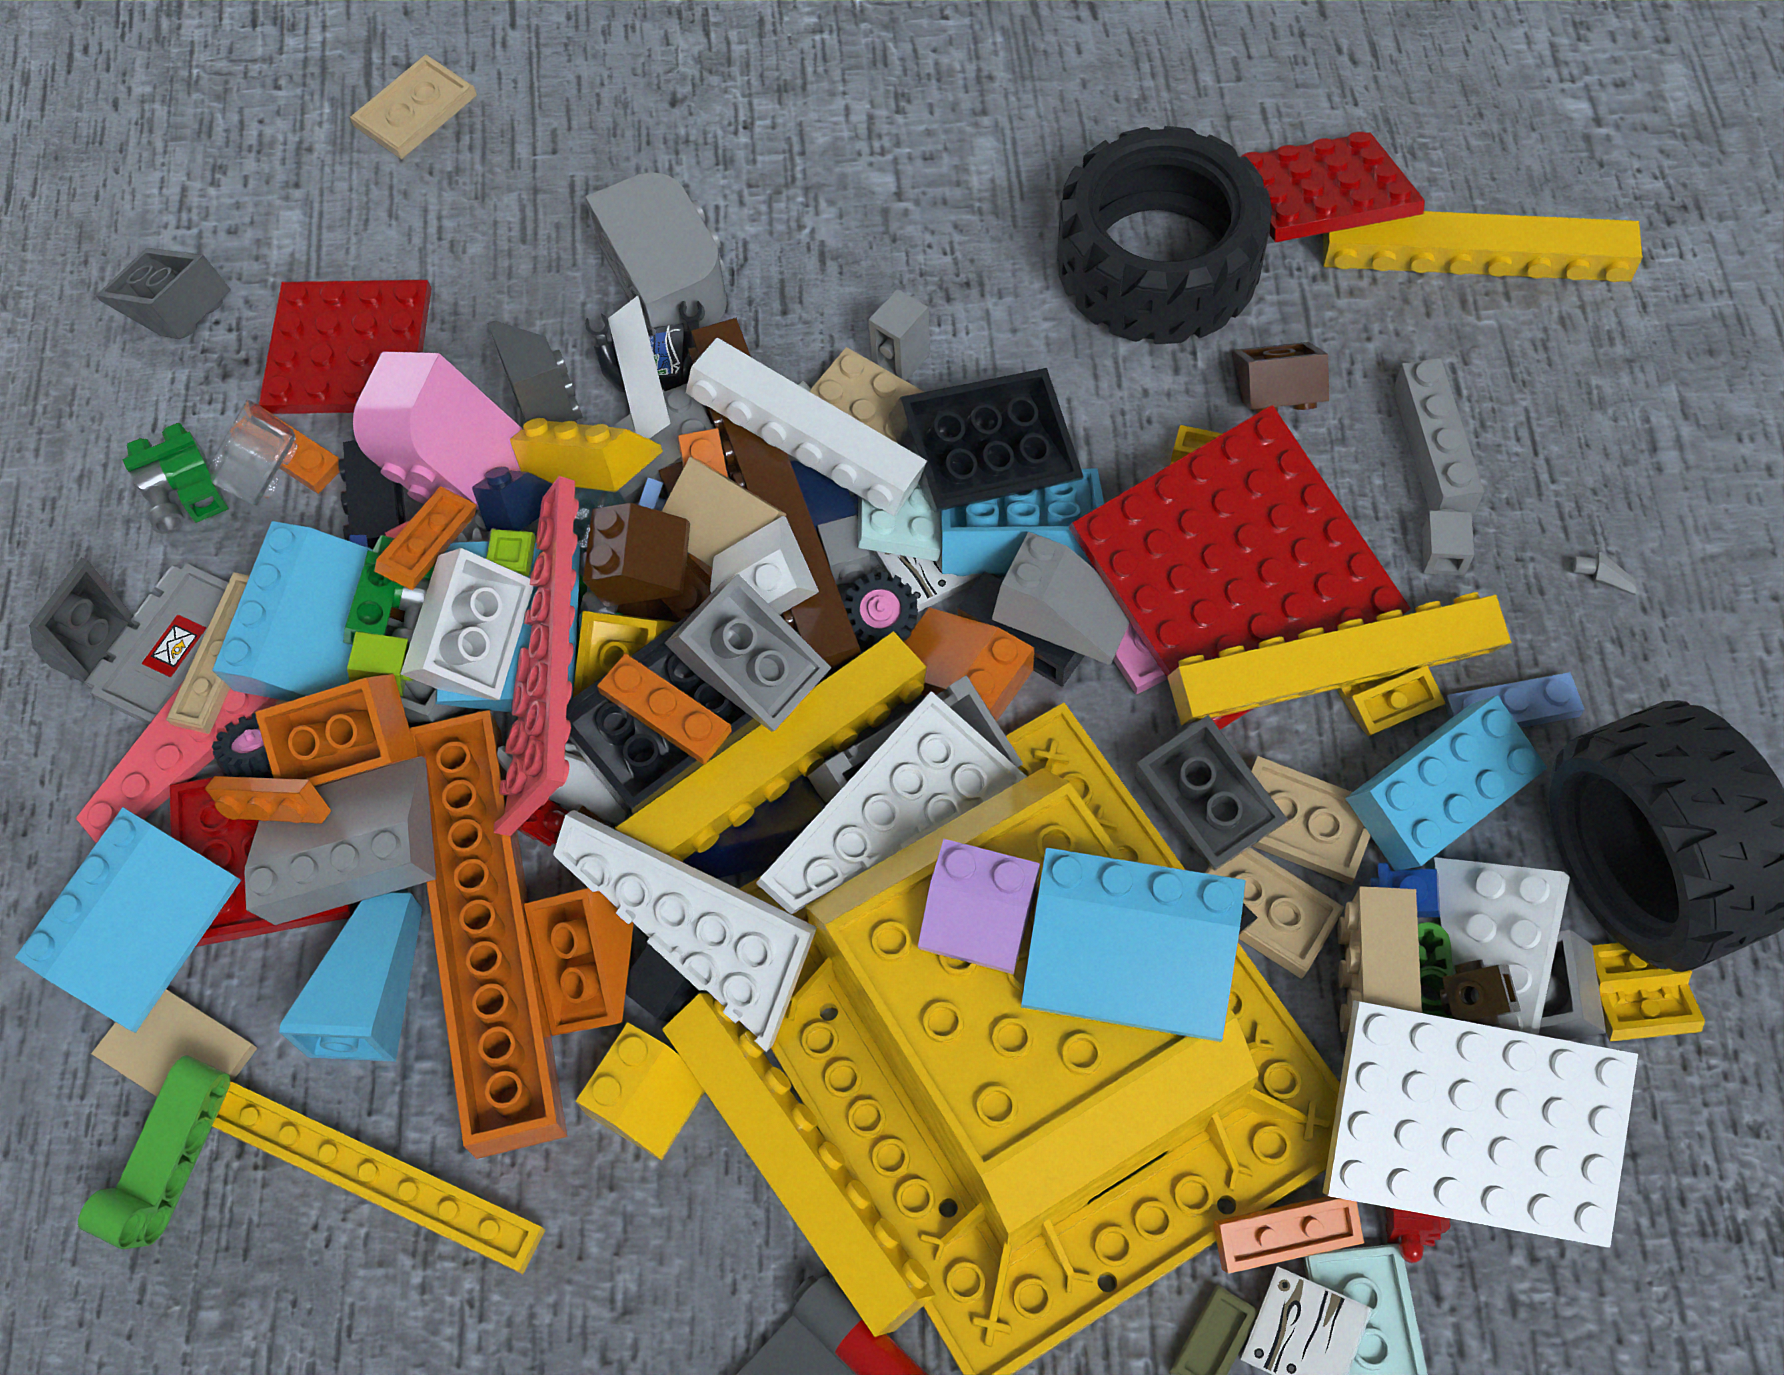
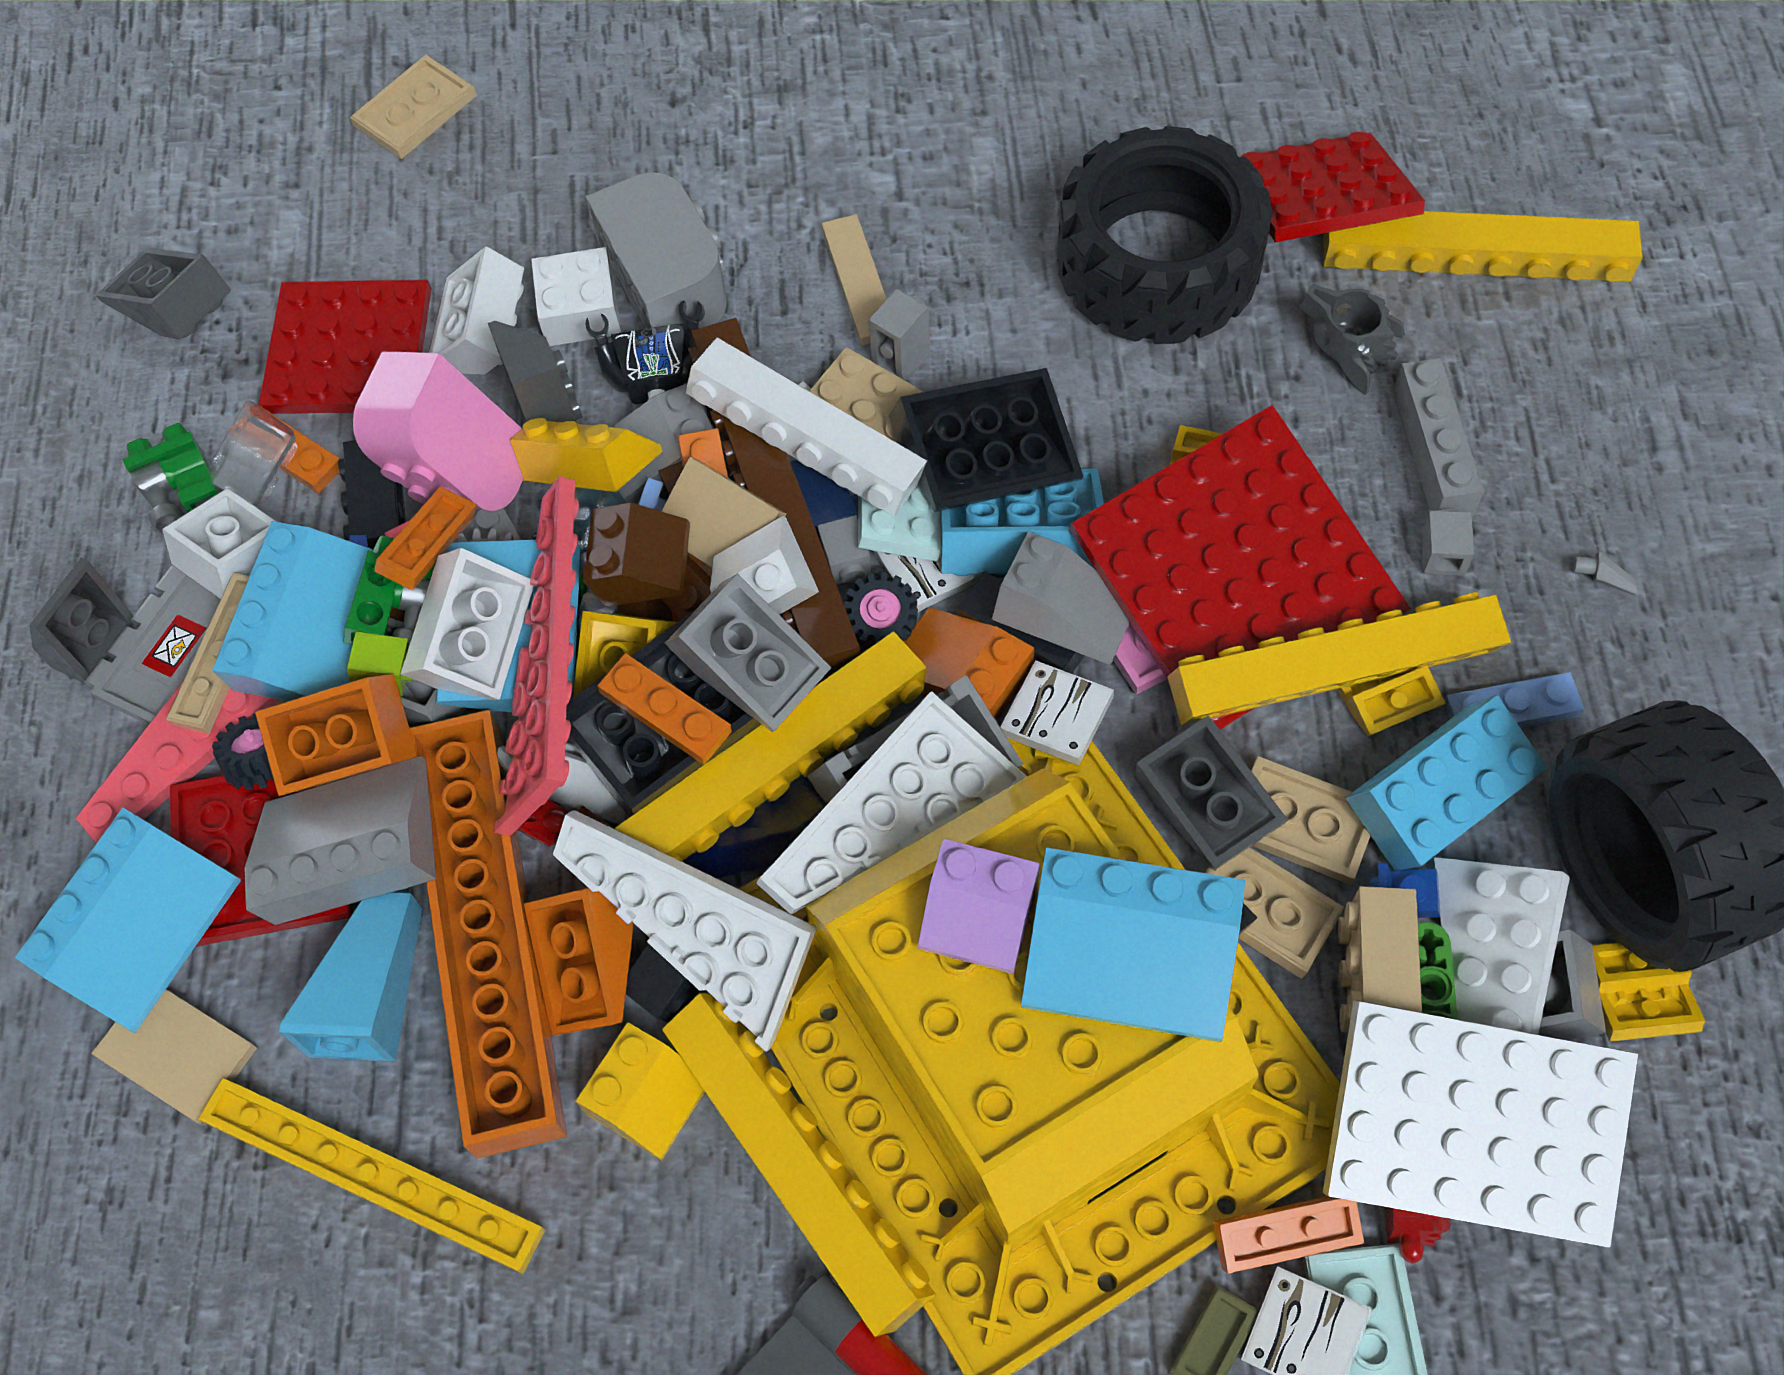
bright green beam [78,1055,230,1250] -> none
orange plate [205,776,331,824] -> none
dark blue slope [472,467,553,531] -> none
lime tile [486,529,536,577] -> none
white sticker [608,296,671,439] -> none
reddish brown slope [1232,342,1329,414] -> none
dark brown brick [1440,960,1521,1027] -> none
none -> white brick [162,488,277,599]
none -> white slope [429,246,524,375]
none -> white brick [531,247,621,346]
none -> tan tile [821,214,887,346]
none -> white tile [1000,660,1114,766]
none -> dark grey piece [1298,284,1405,395]

